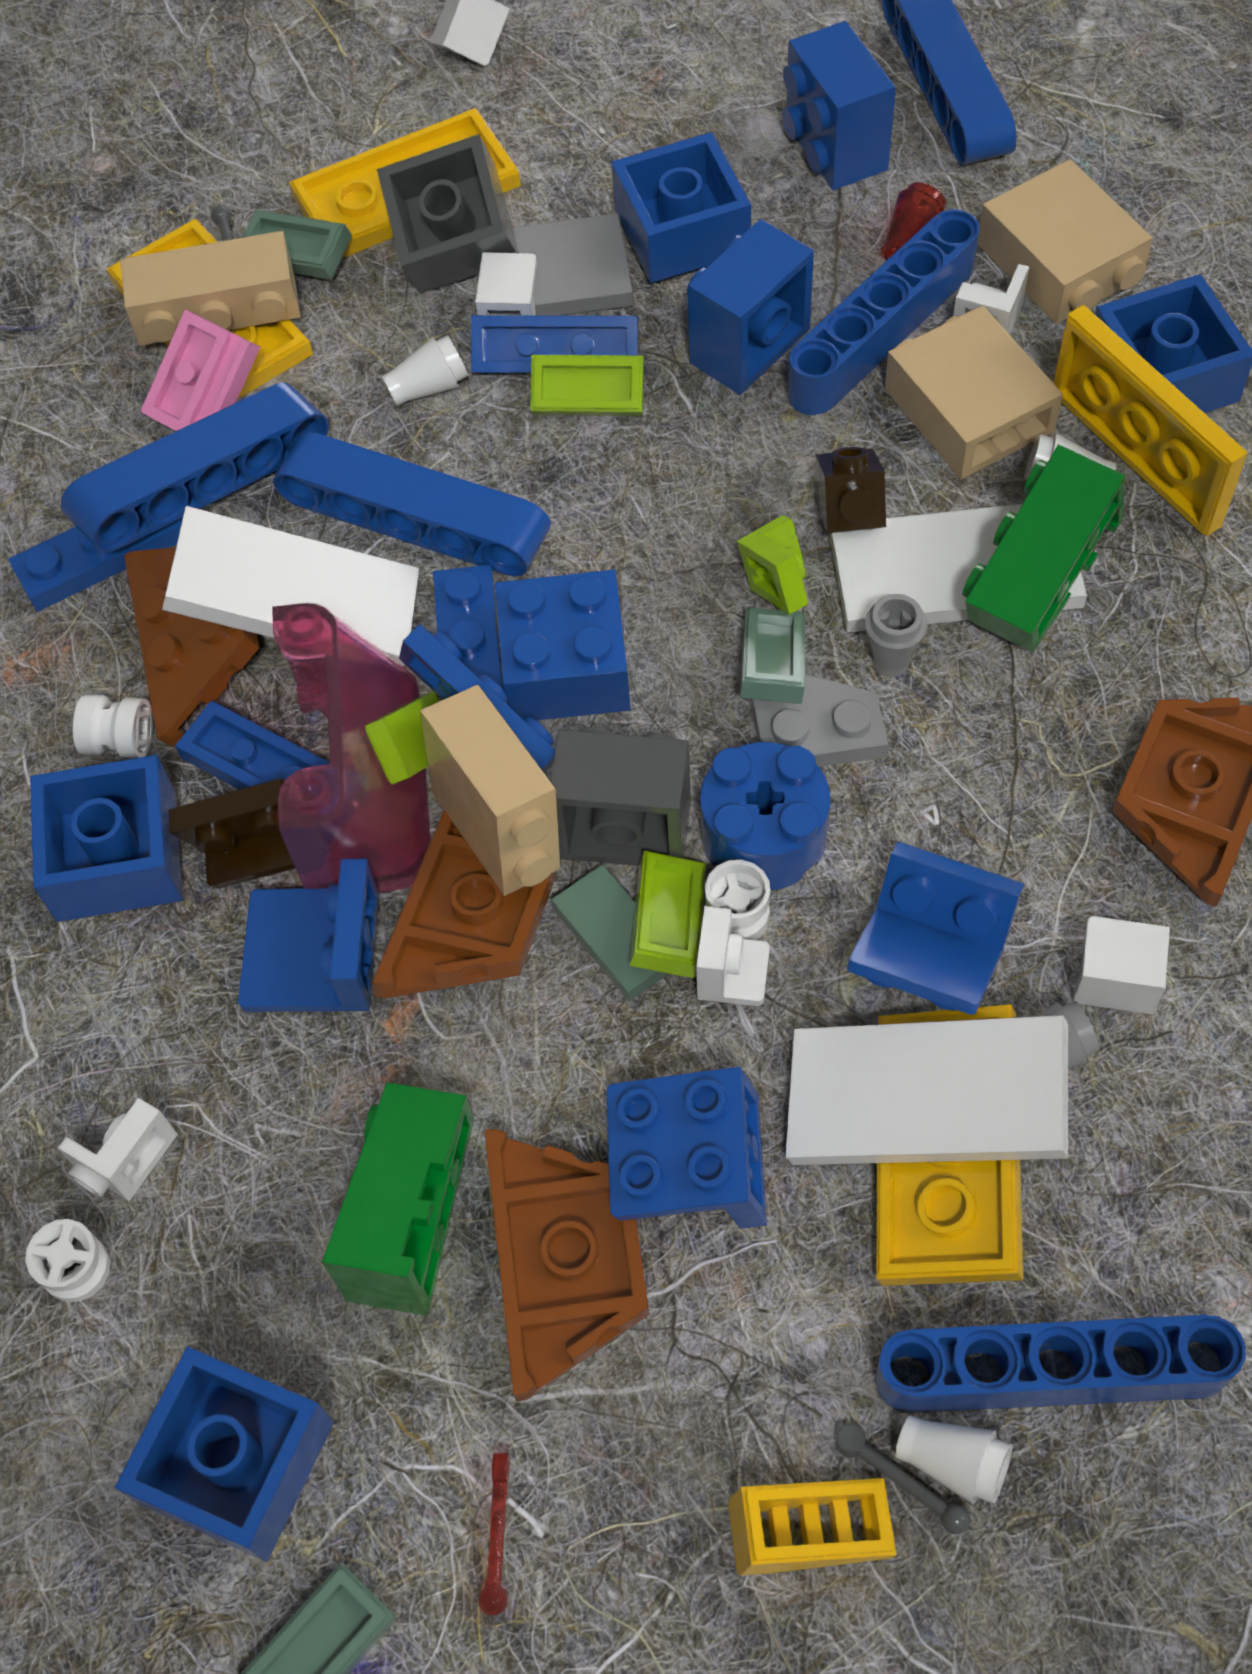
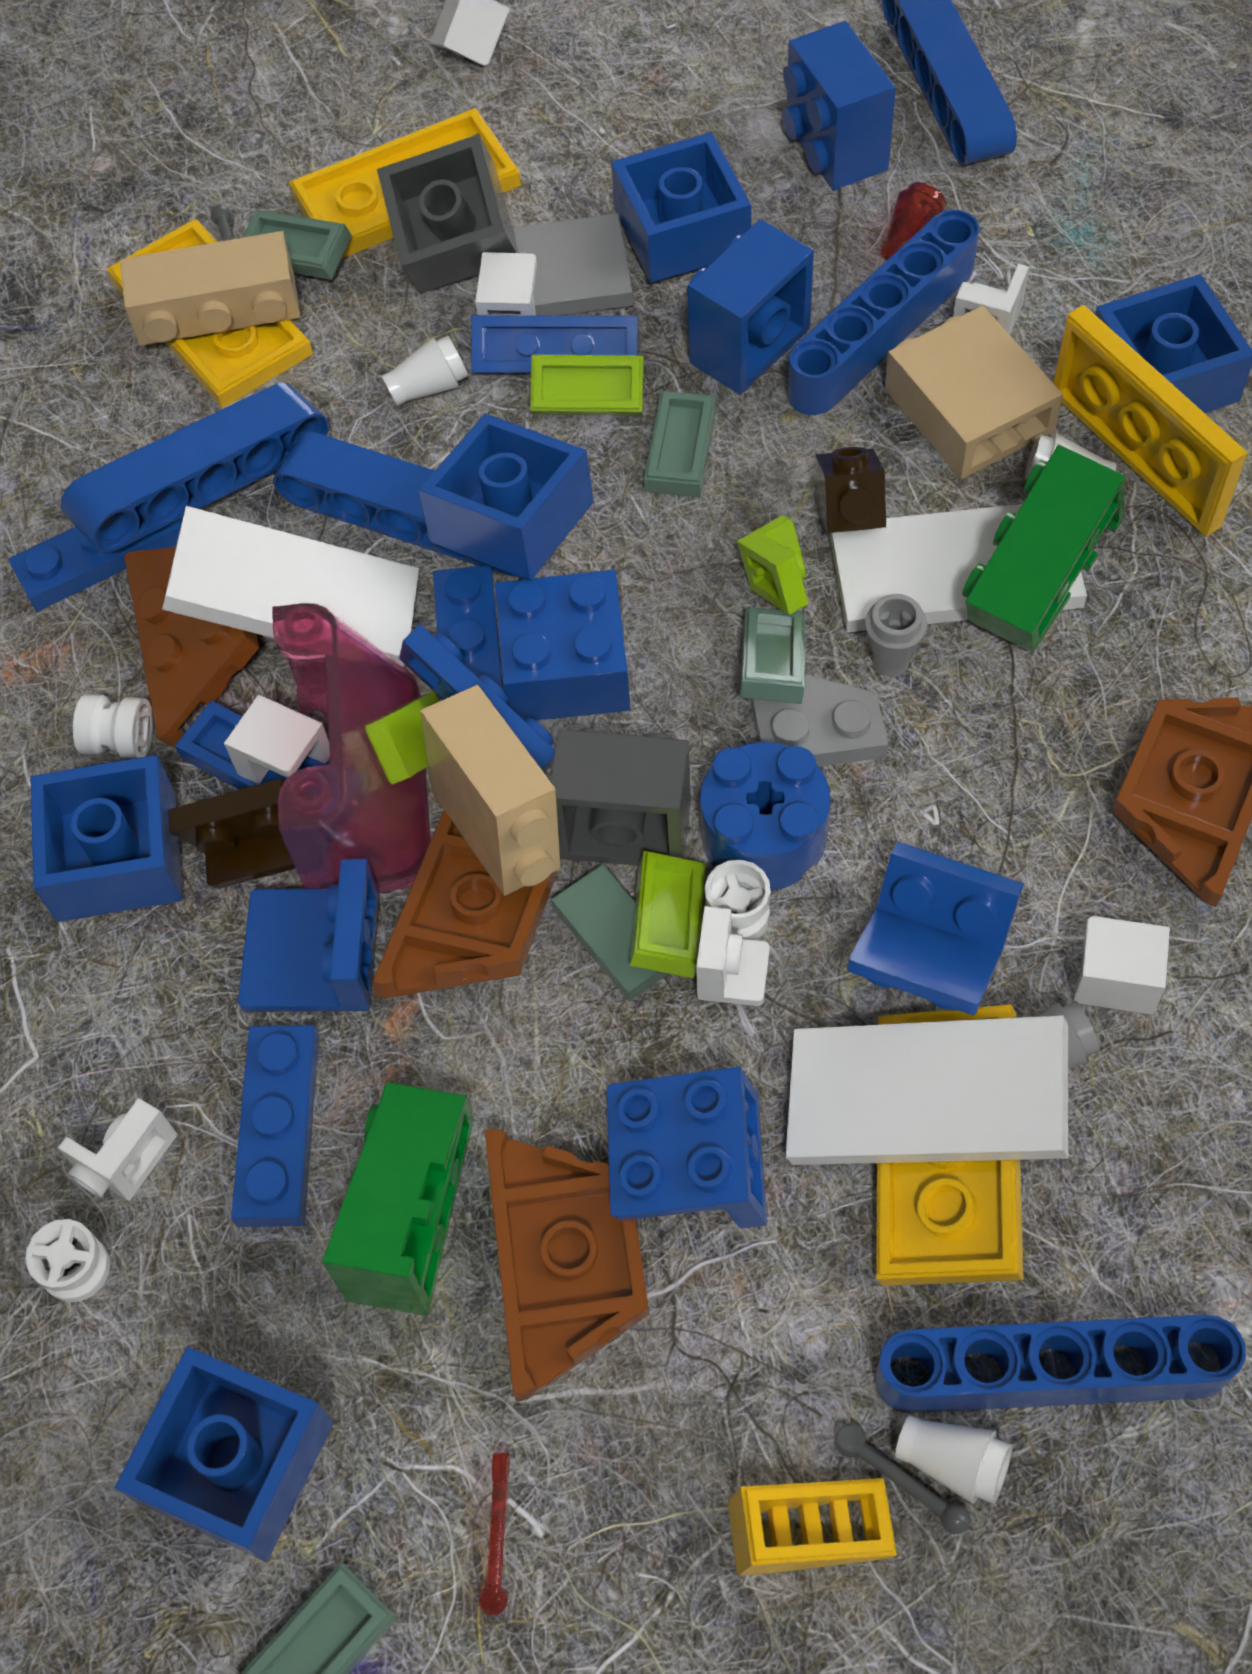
bright pink plate [140,309,260,431] -> none
tan brick [977,159,1153,324] -> none
none -> white panel [224,694,333,784]
none -> blue plate [231,1025,319,1227]
none -> blue brick [418,413,593,581]
none -> sand green tile [644,391,717,497]

